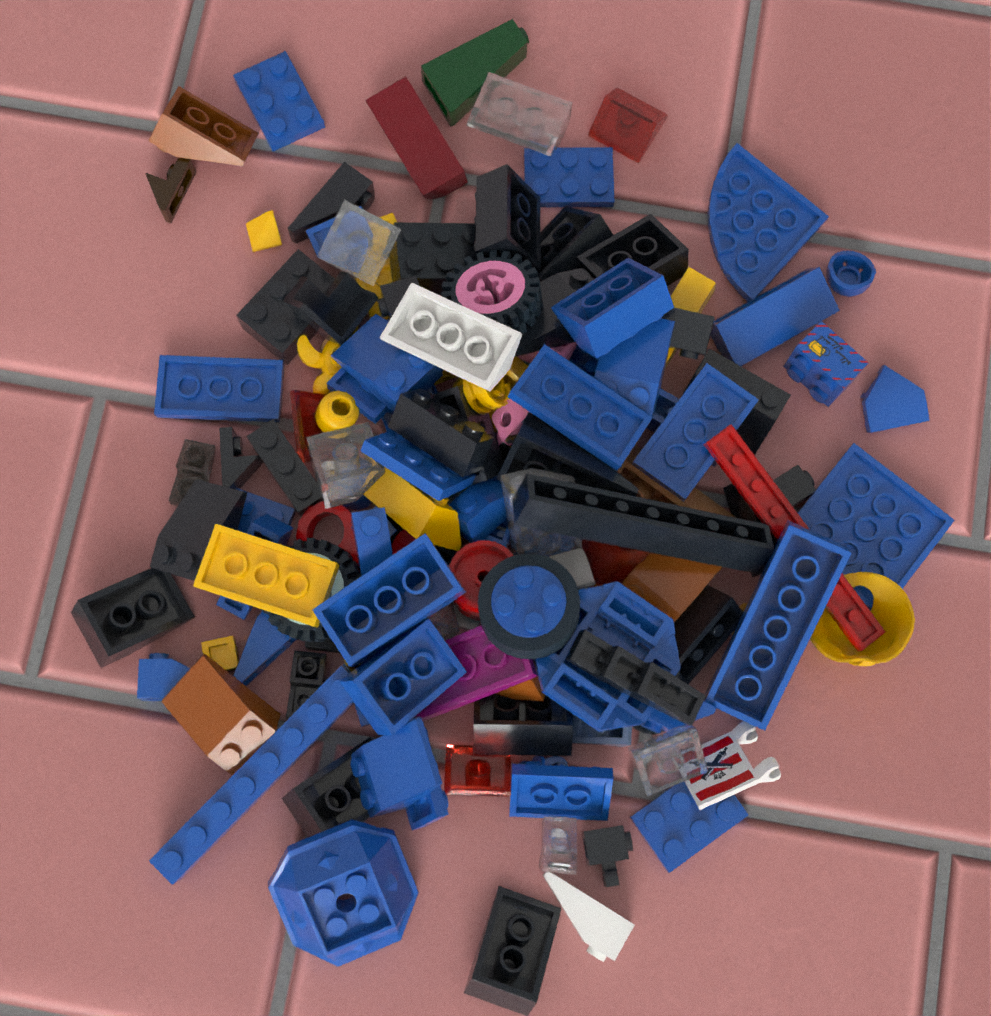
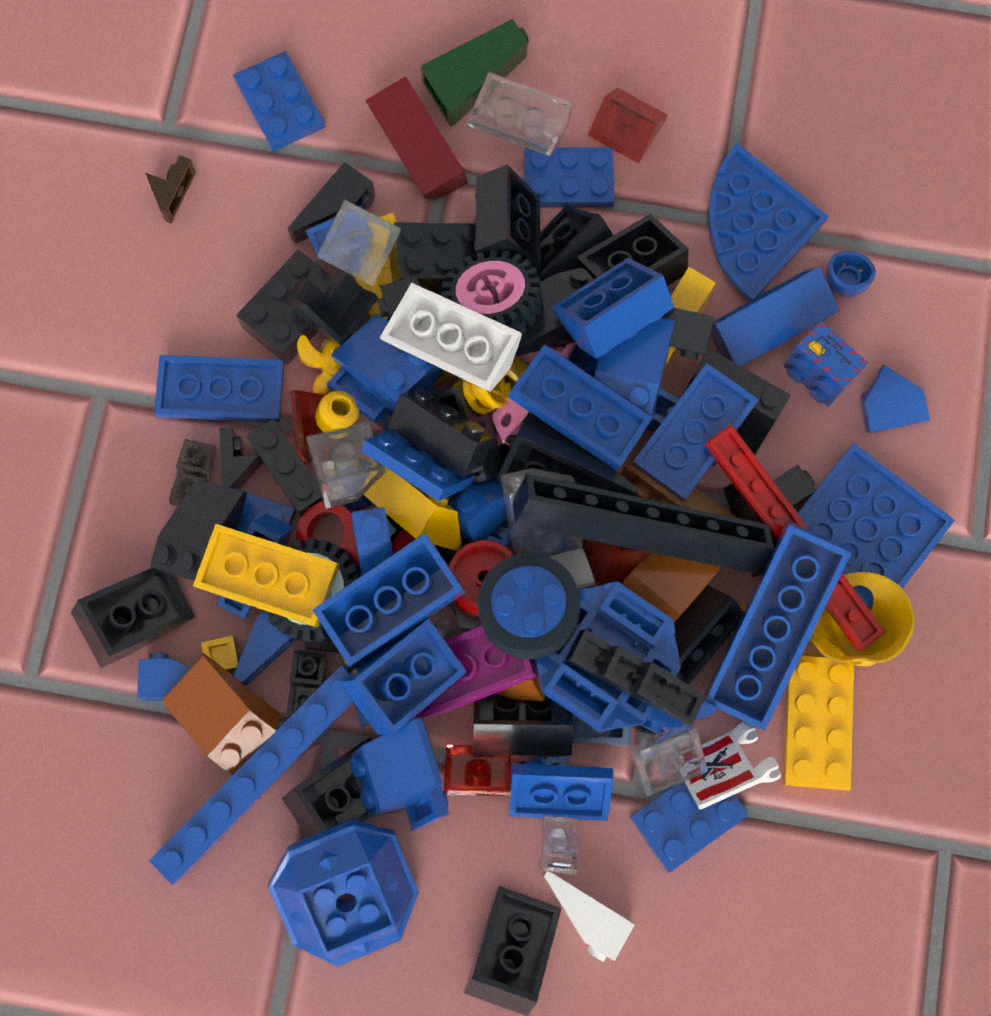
dark orange slope [149,86,259,166] -> none
yellow slope [246,210,282,252] -> none
black brick [581,825,633,887] -> none
none -> yellow plate [783,656,854,791]

